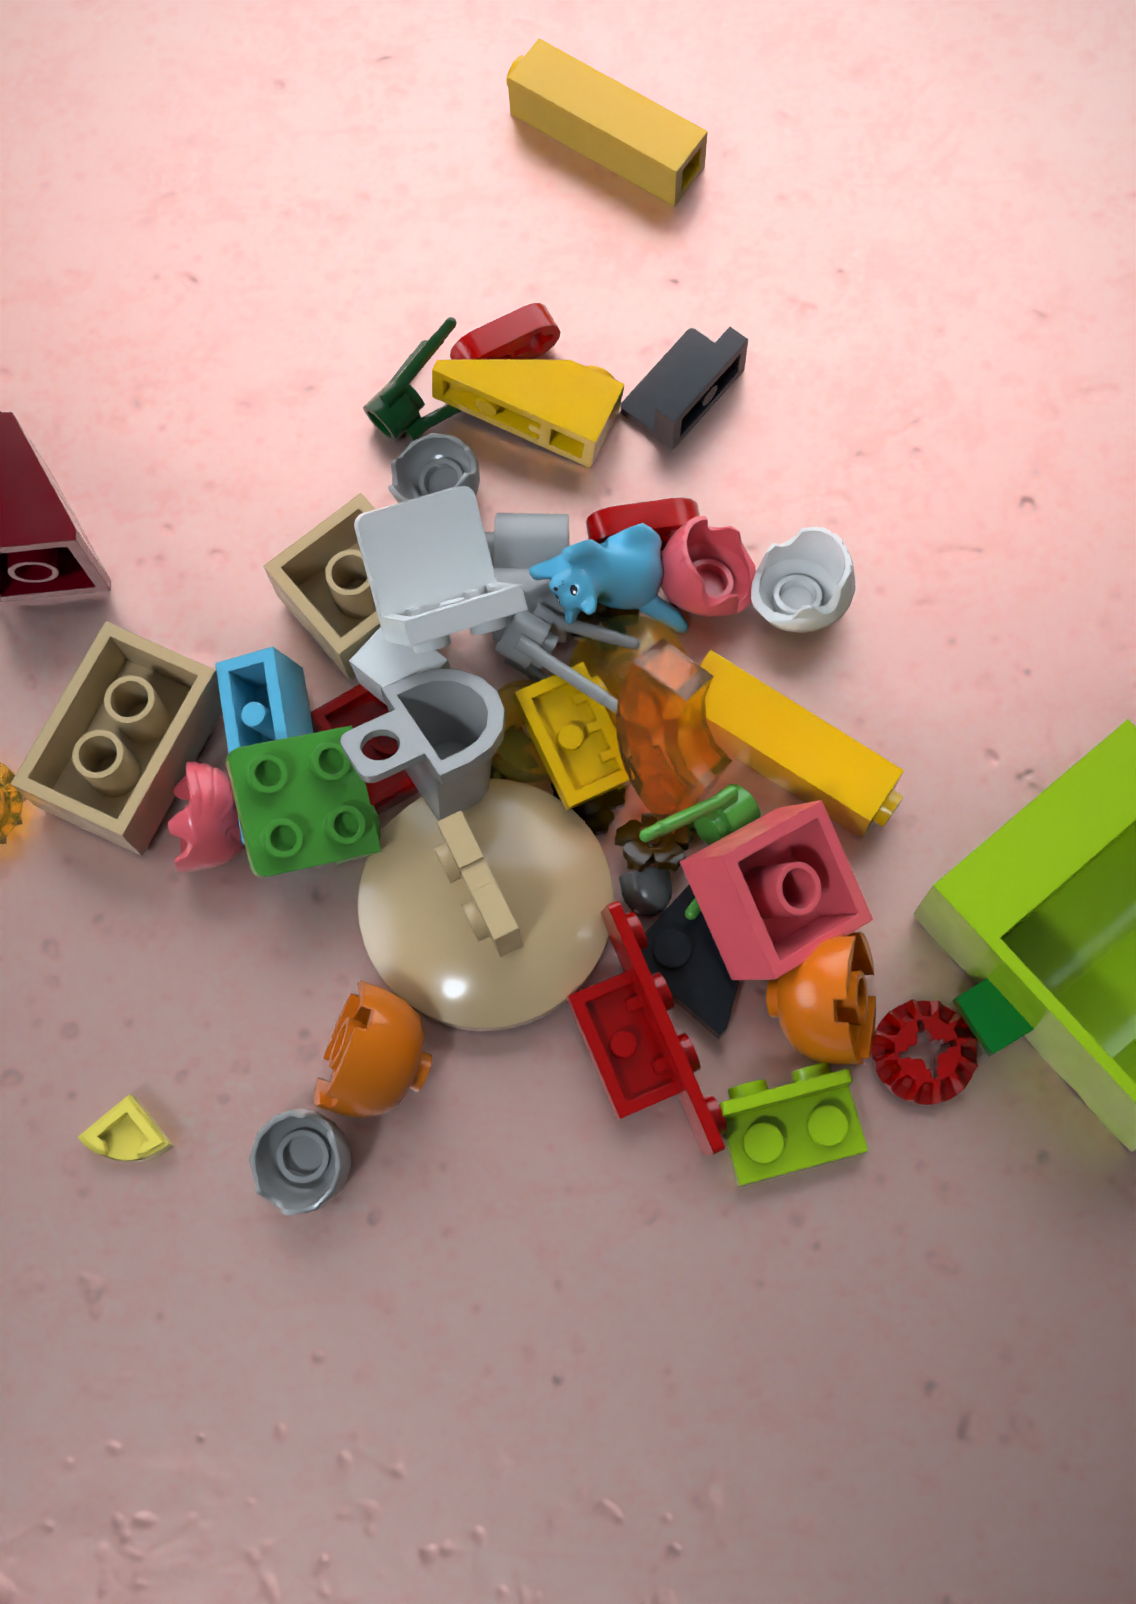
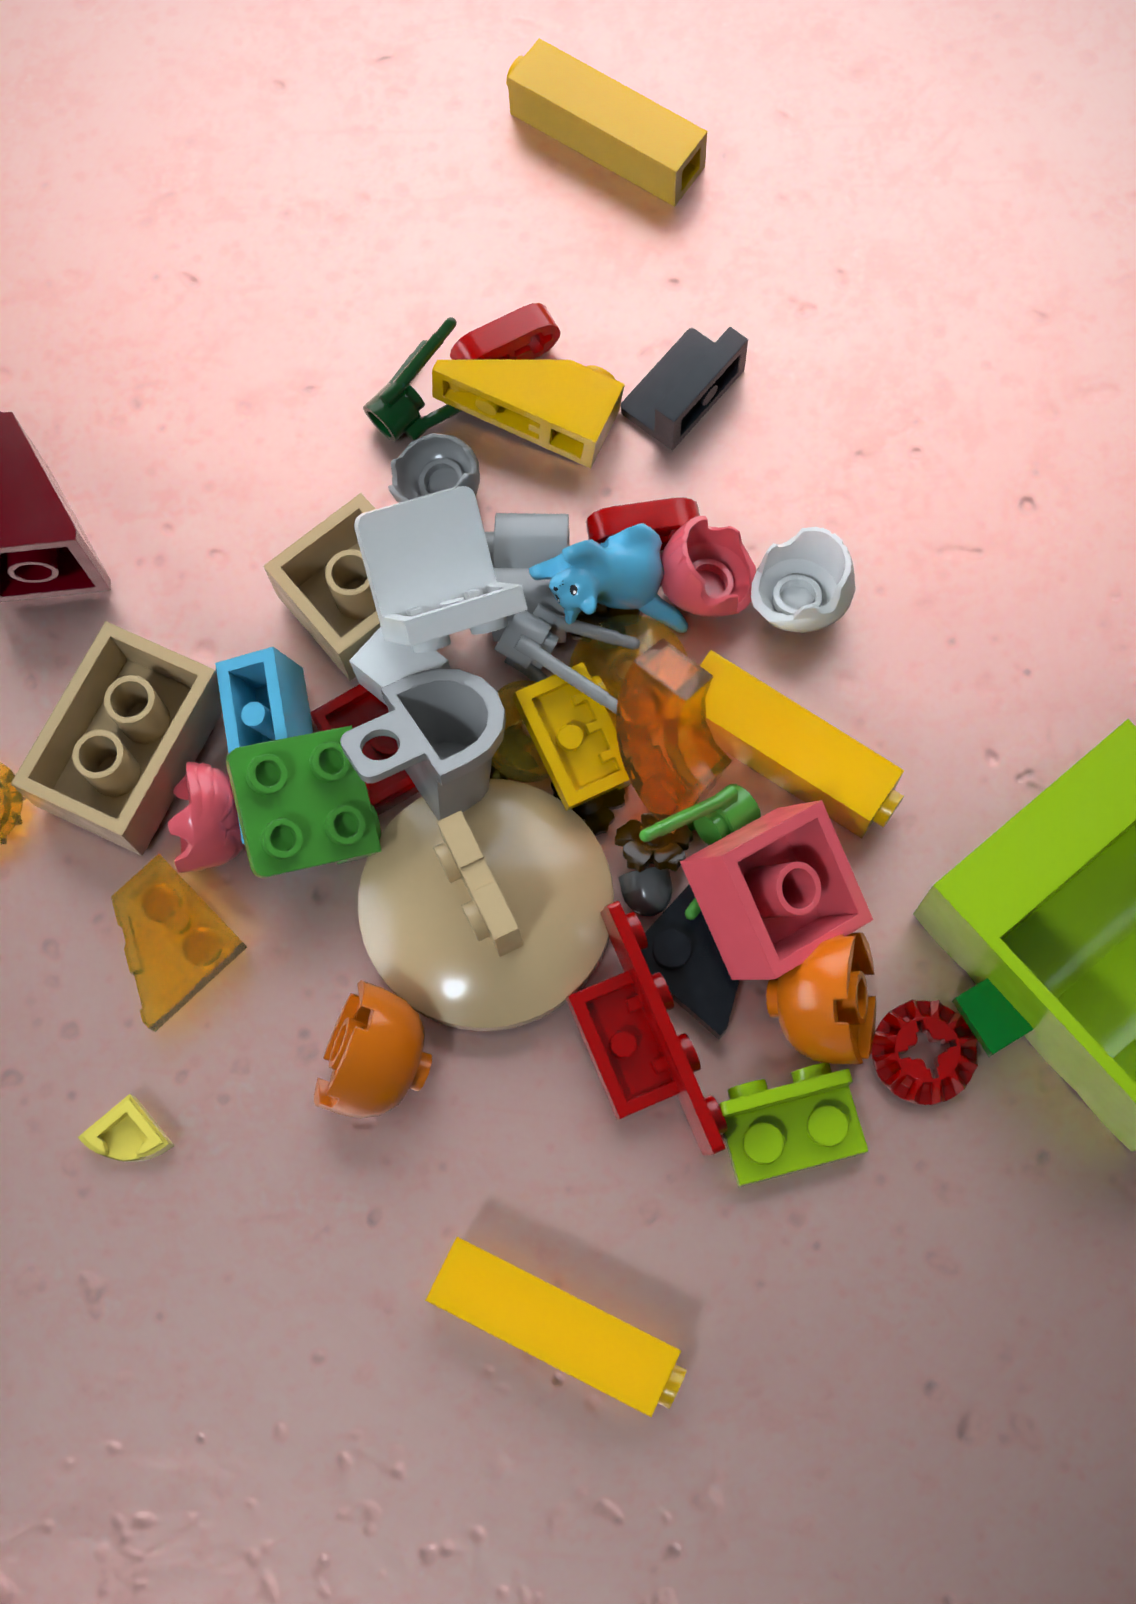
light grey hair [249,1108,352,1216] -> none
none -> clear yellow wing [111,854,247,1032]
none -> yellow brick [425,1237,687,1417]

